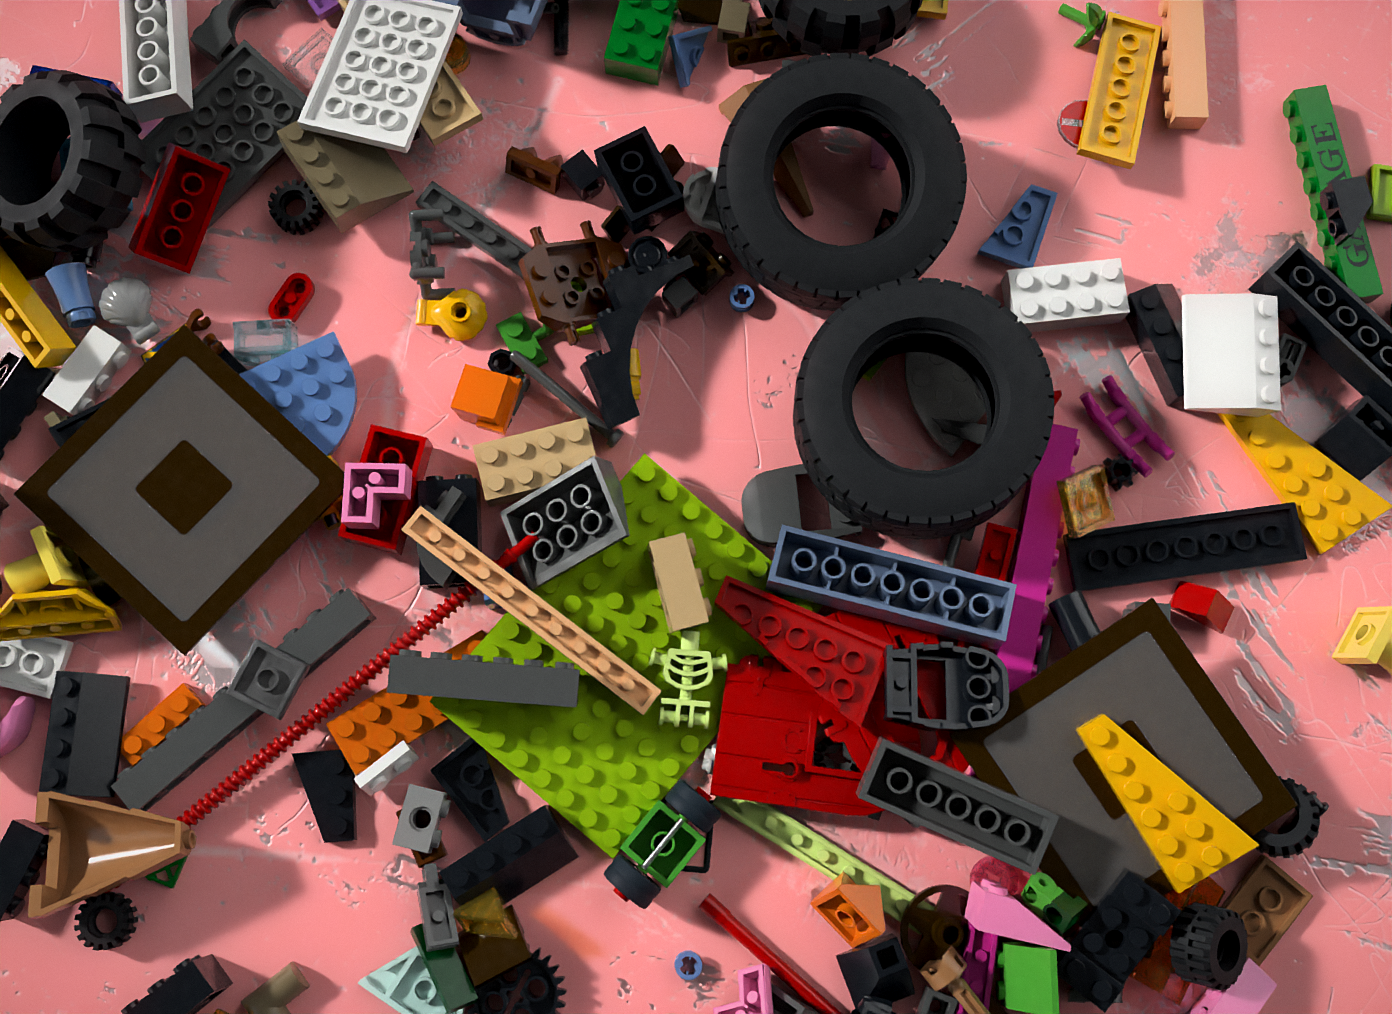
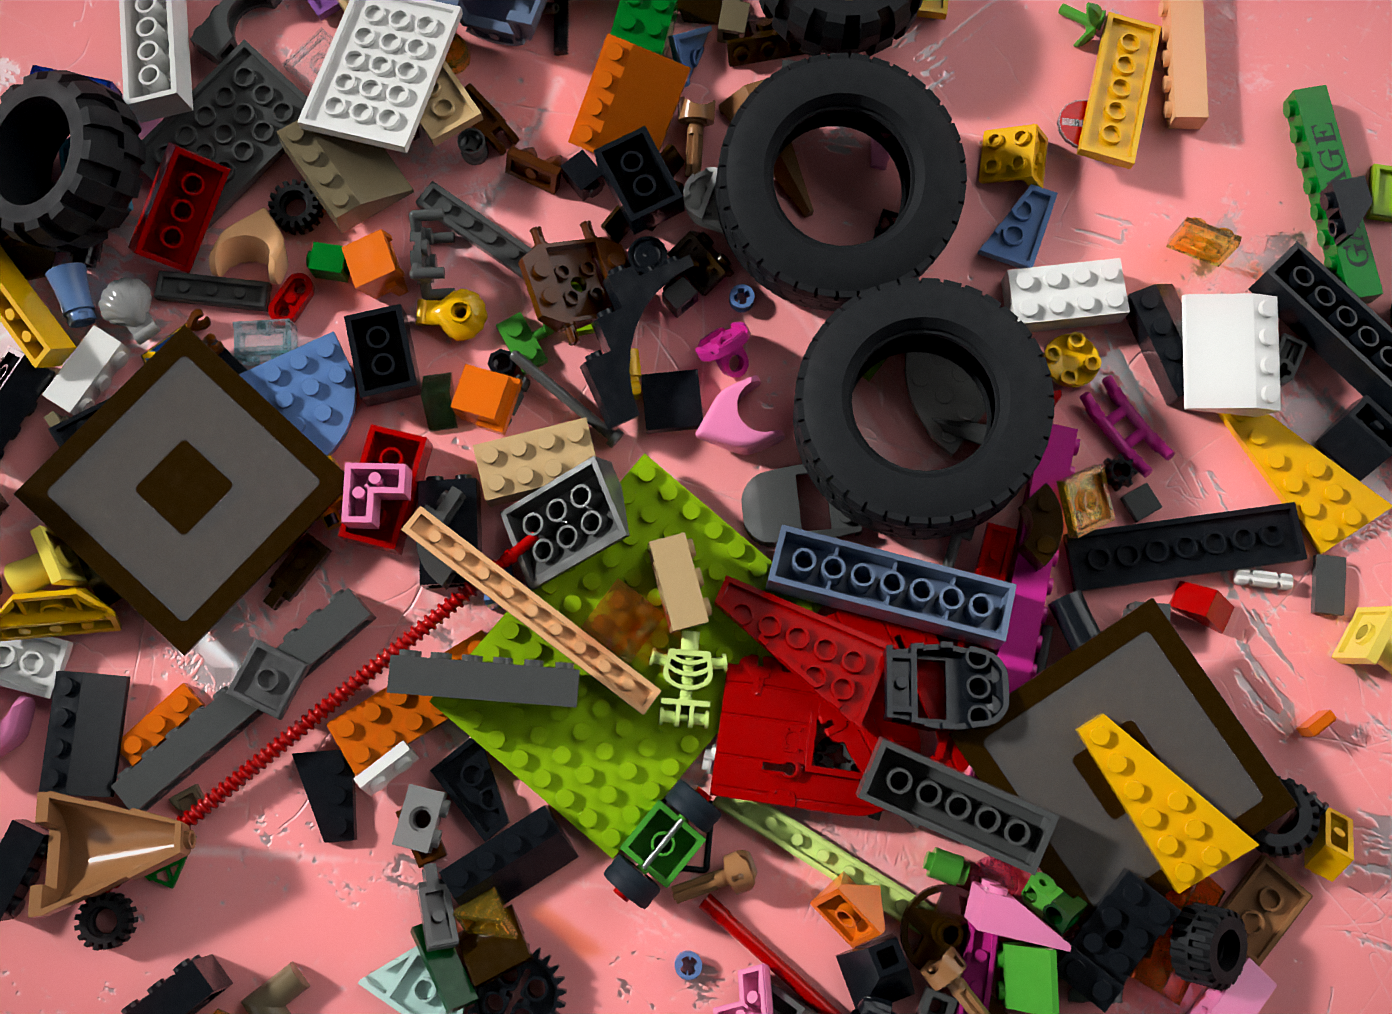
none -> dark grey tile [154,270,272,312]
none -> dark tan tile [169,784,205,812]
none -> light nougat animal [209,207,289,285]
none -> dark brown hinge [263,532,332,611]
none -> green brick [306,242,350,283]
none -> orange plate [341,229,409,299]
none -> black brick [344,304,423,407]
none -> slope [421,372,458,432]
none -> dark grey wheel [457,128,489,165]
none -> reddish brown hinge [464,83,519,156]
none -> orange slope [568,33,691,153]
none -> clear orange slope [581,578,665,664]
none -> black slope [641,369,703,434]
none -> medium nougat piece [671,850,758,904]
none -> medium nougat piece [678,96,716,177]
none -> dark pink tile [695,322,751,377]
none -> bright pink animal [696,375,785,455]
none -> bright green brick [923,847,970,886]
none -> yellow bracket [979,124,1048,188]
none -> dark brown brick [1016,482,1063,571]
none -> yellow dish [1043,332,1102,388]
none -> dark grey tile [1120,483,1162,523]
none -> clear yellow plate [1166,216,1242,267]
none -> white axle [1233,568,1294,591]
none -> orange tile [1296,709,1337,737]
none -> yellow slope [1304,807,1354,882]
none -> dark grey tile [1311,554,1347,616]

